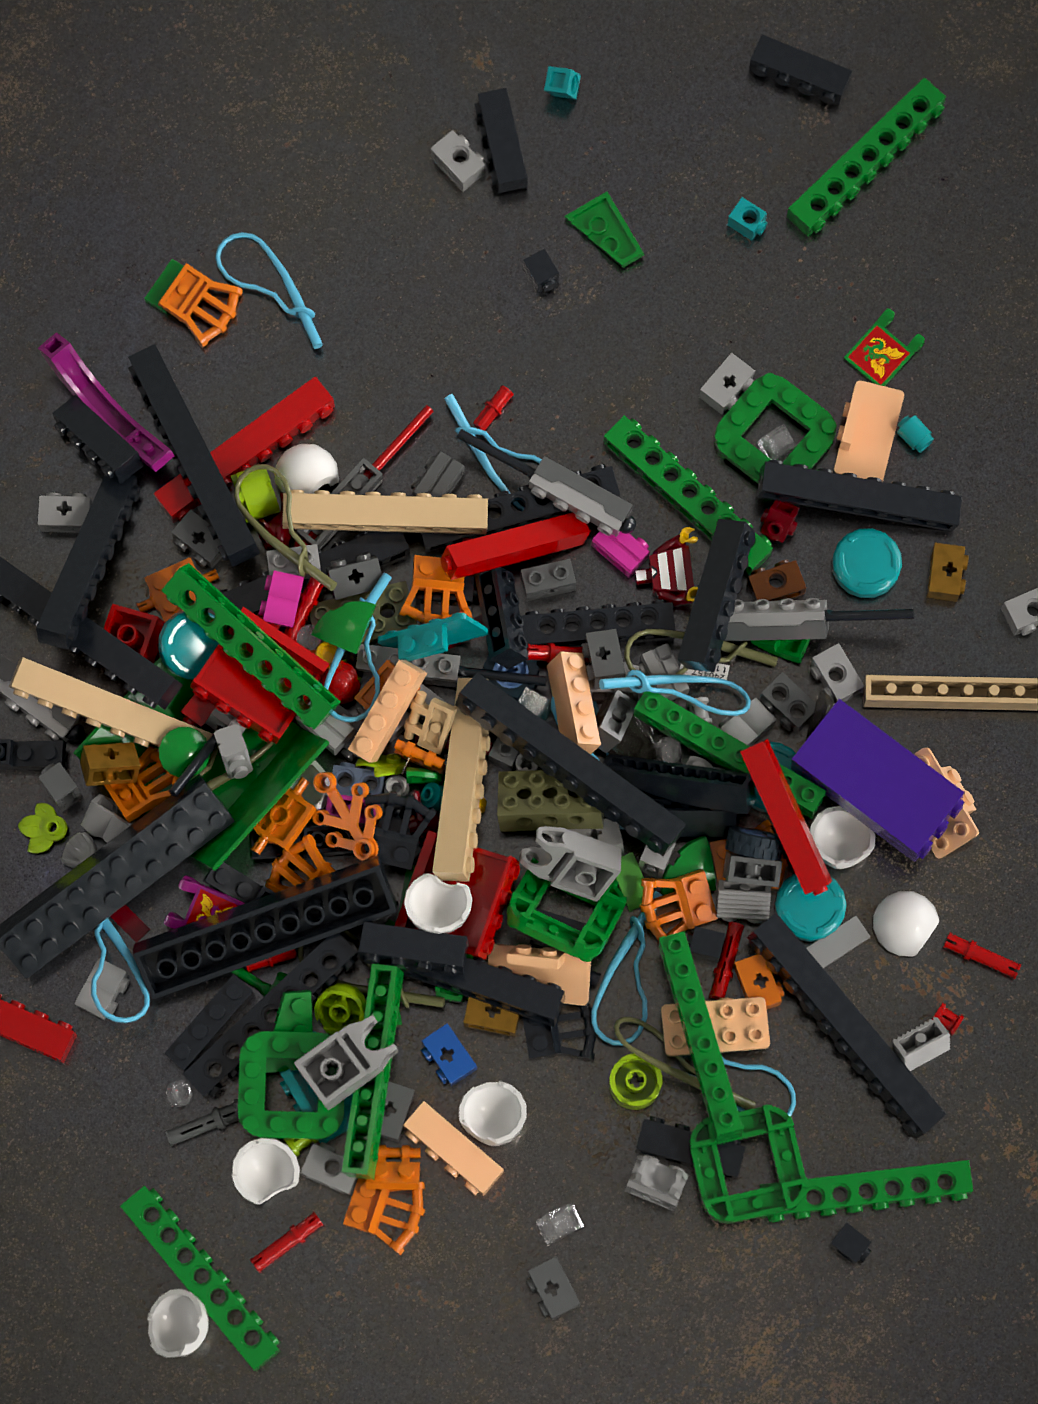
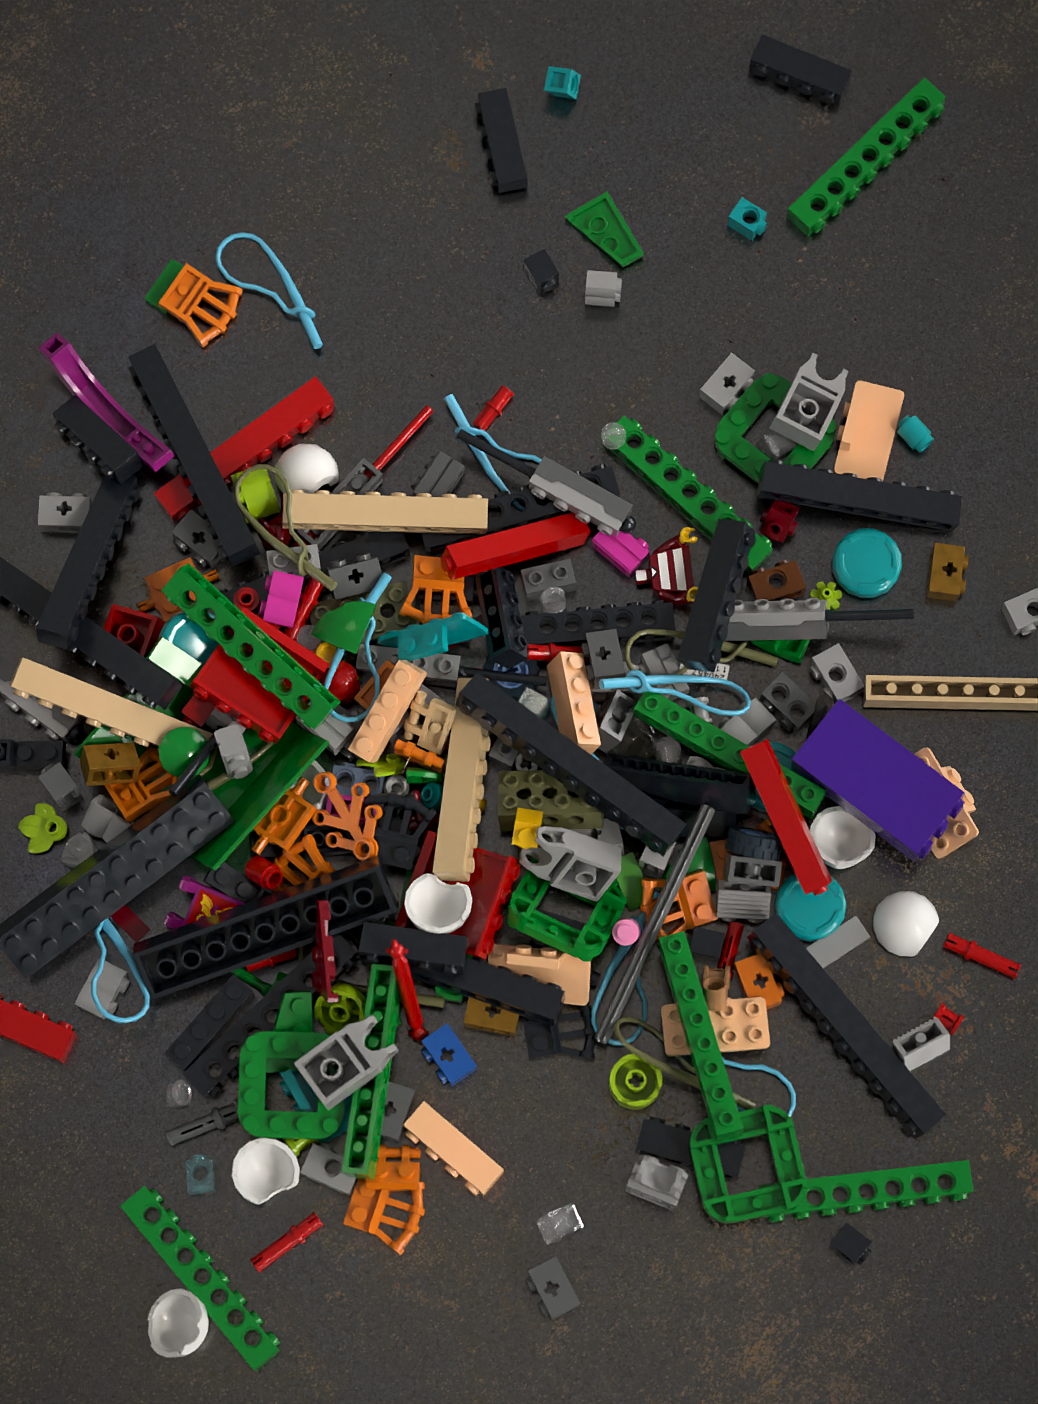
light grey brick [430,130,486,192] -> none
white cylinder [459,1081,526,1146] -> none
flag [844,308,925,386] -> none
none -> tile [146,636,204,687]
none -> clear light blue brick [186,1154,216,1195]
none -> red brick [234,587,261,615]
none -> red brick [245,855,283,889]
none -> dark red wing [311,900,338,1002]
none -> red wheel [386,939,429,1044]
none -> yellow brick [512,808,543,849]
none -> clear tile [540,587,566,613]
none -> light grey brick [585,270,622,307]
none -> dark grey axle [594,804,715,1044]
none -> clear tile [601,423,626,449]
none -> bright pink brick [612,918,641,946]
none -> medium nougat piece [702,965,730,1012]
none -> light grey brick [769,353,848,451]
none -> lime plant [810,581,842,610]

